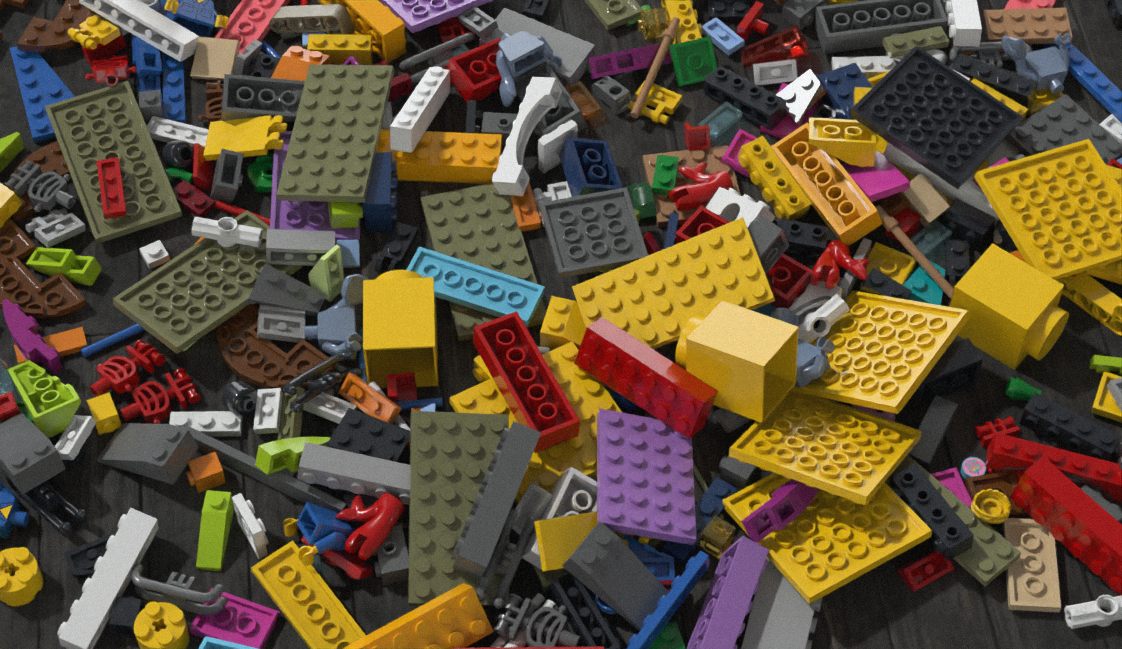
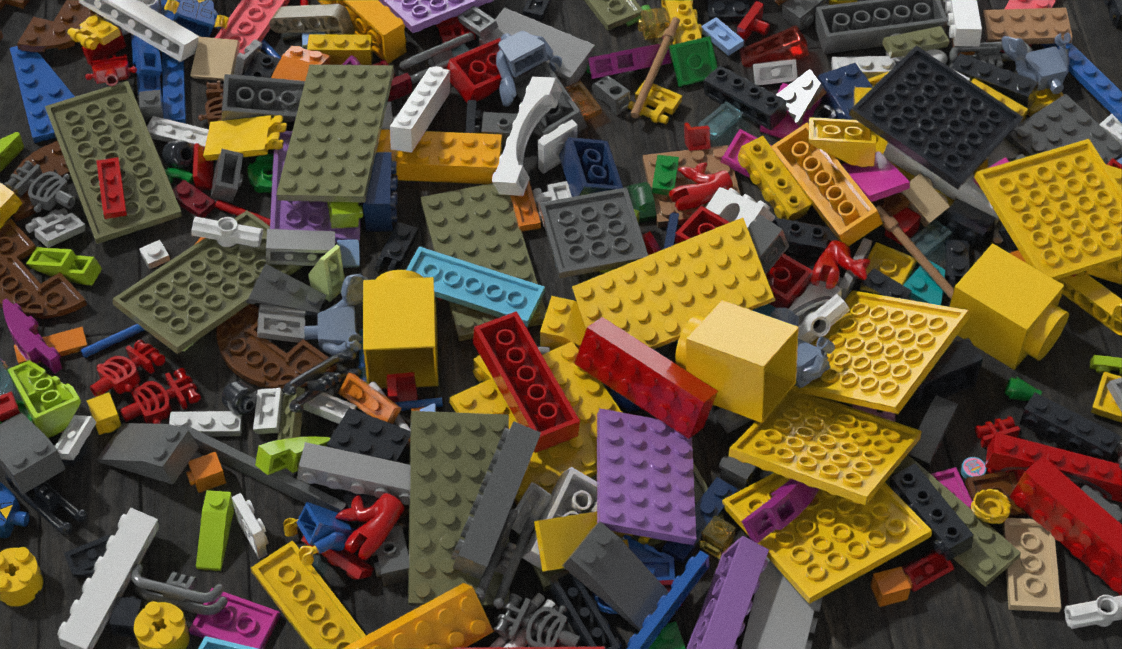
none -> orange brick [870,567,912,607]

